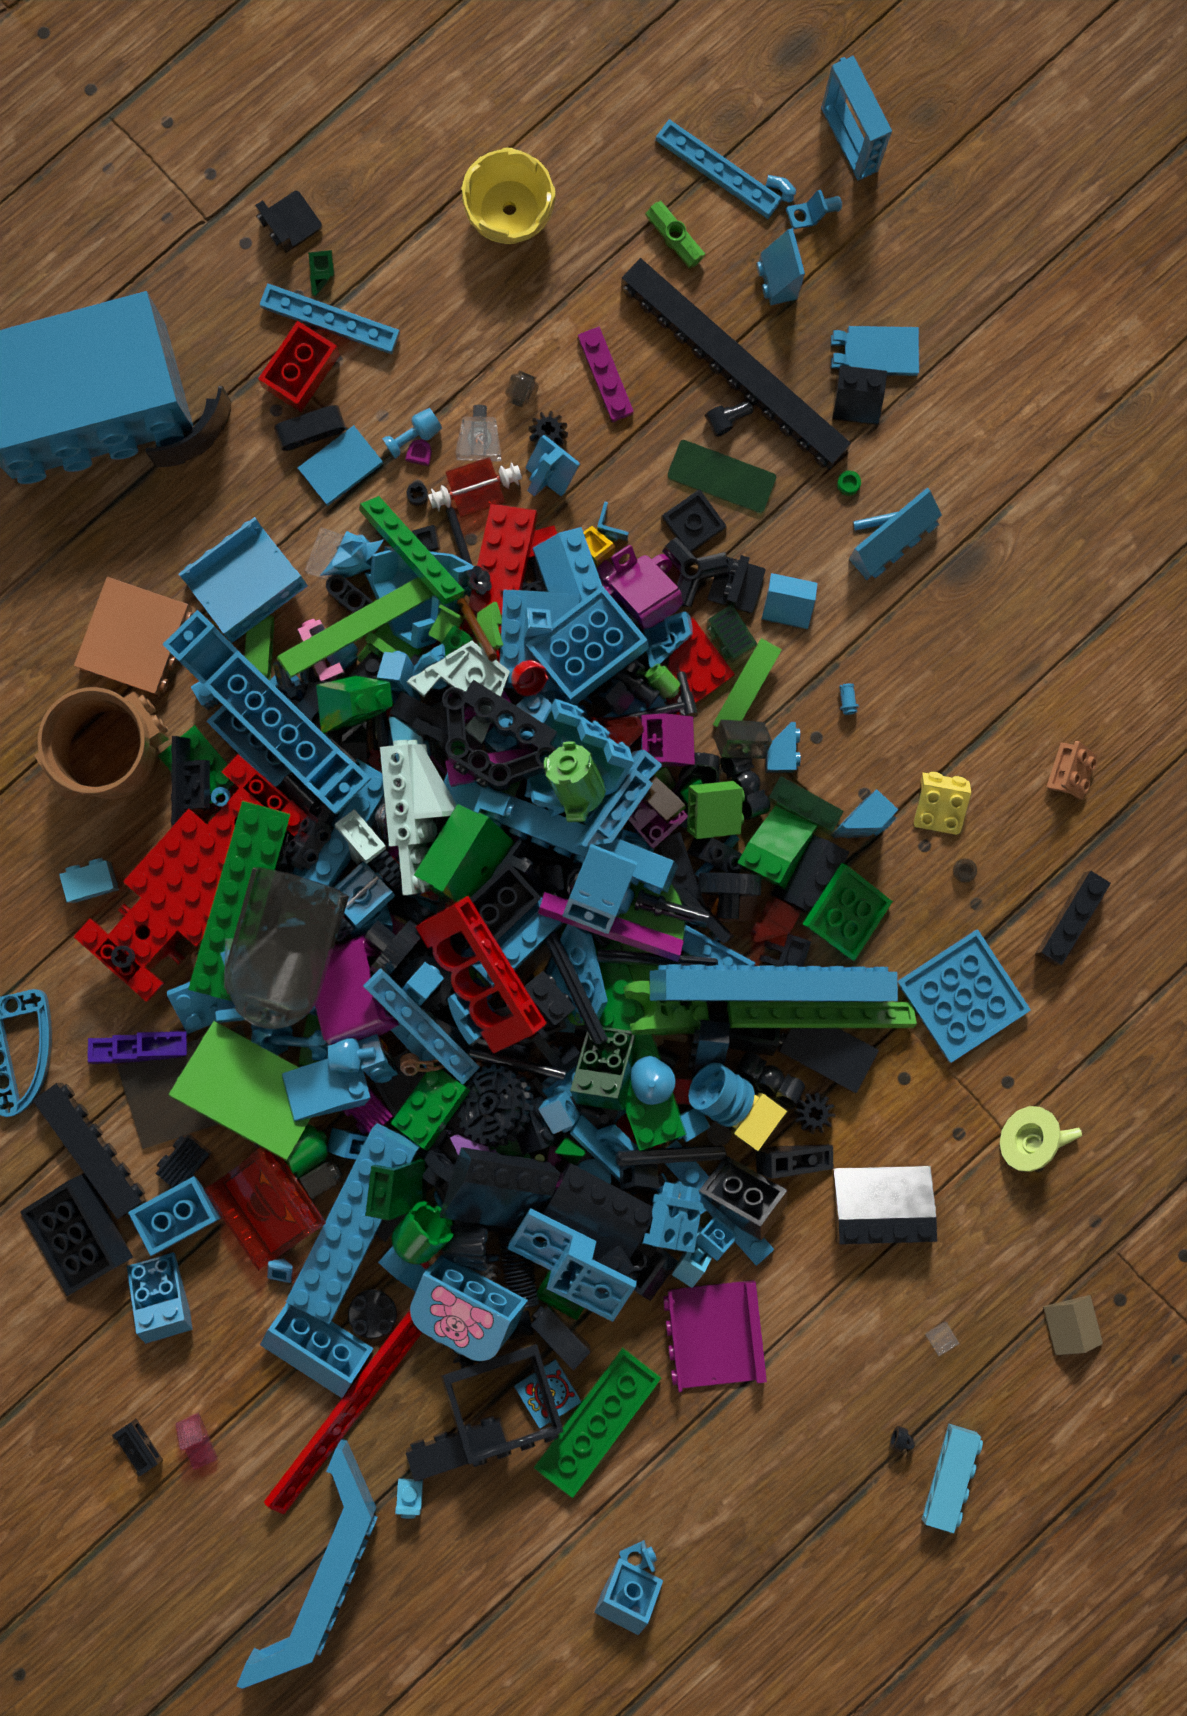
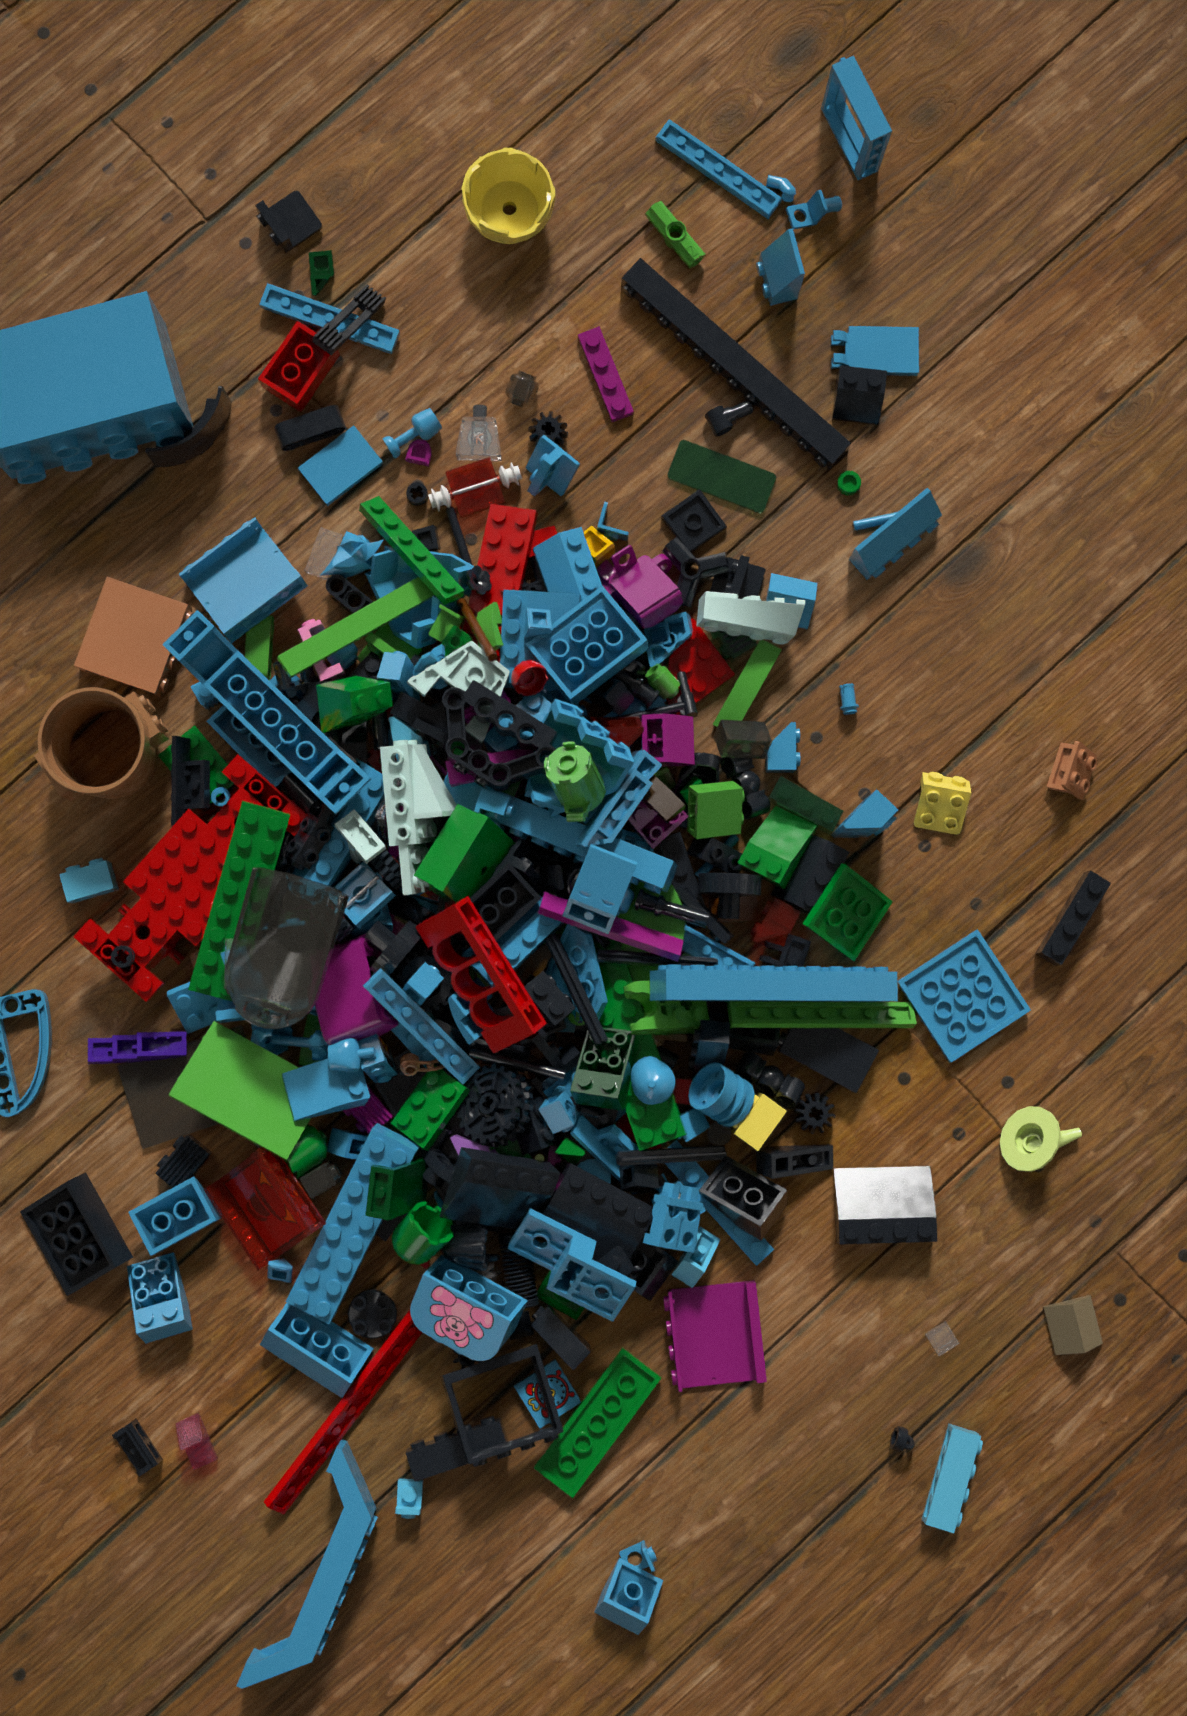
black brick [32,1083,146,1219] -> none
dark azure slope [378,1246,428,1292] -> none
dark azure piece [696,1216,738,1261] -> none
clear smoke plate [953,858,977,883] -> none
none -> black container [312,284,386,356]
none -> light aqua wedge [697,591,805,644]

